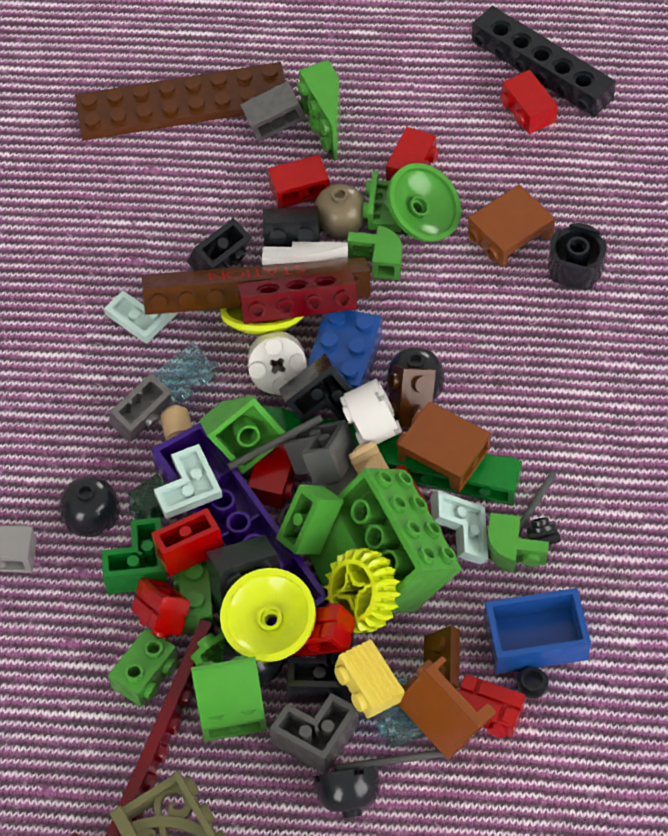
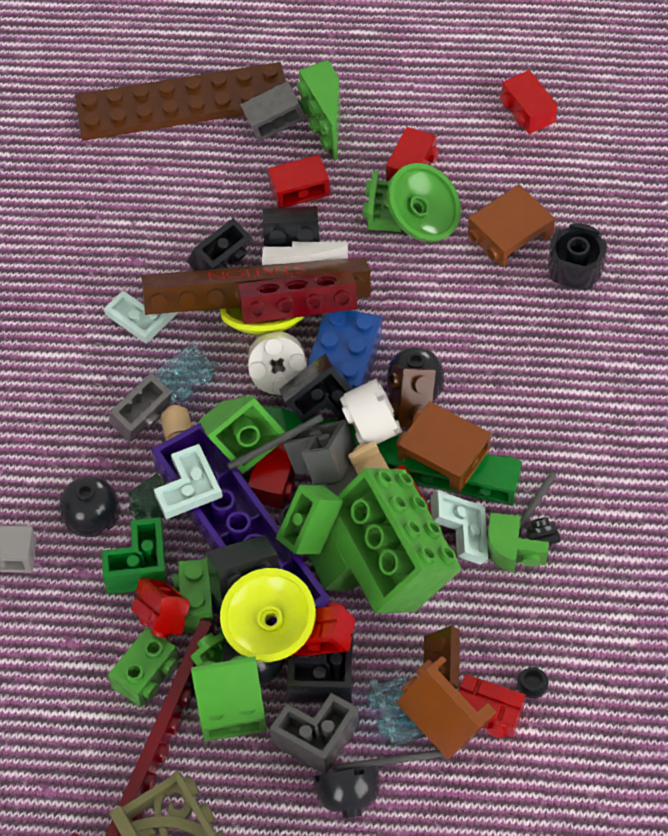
red brick [151,508,224,577] -> none
dark tan cylinder [314,184,367,239] -> none
neon yellow gear [323,548,401,633] -> none
light yellow brick [334,639,405,719] -> none
bright green brick [347,226,402,281] -> none
black brick [472,6,616,117] -> none
blue piece [484,588,591,674] -> none

